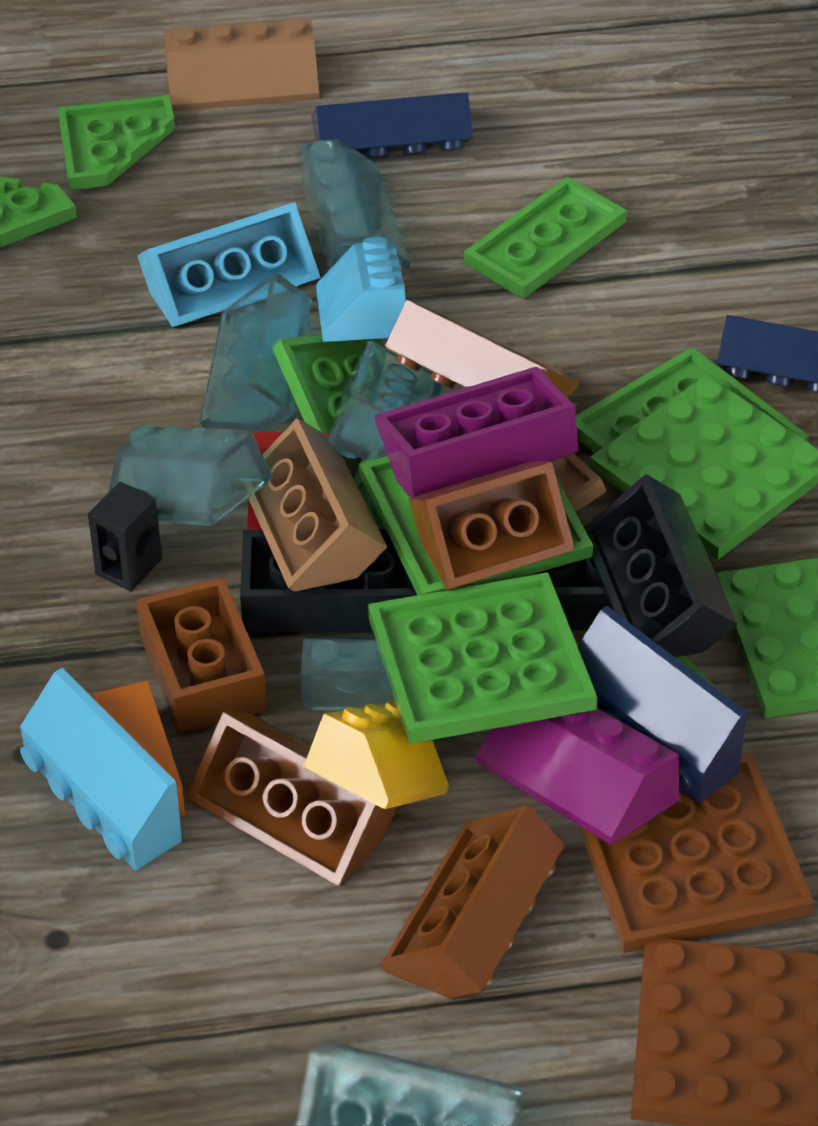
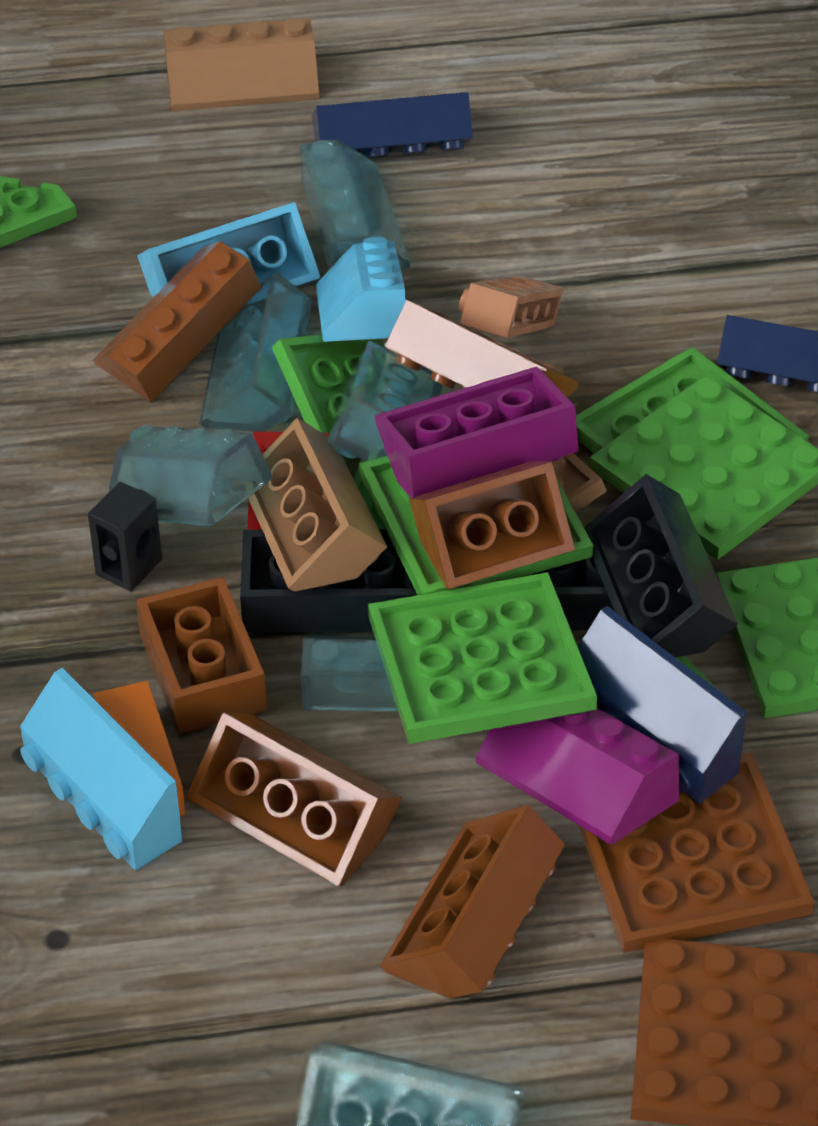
bright green plate [57,95,175,190] -> none
yellow slope [304,700,449,809] -> none
bright green plate [464,177,627,299] -> none
none -> dark orange slope [93,241,262,403]
none -> nougat brick [459,275,564,338]

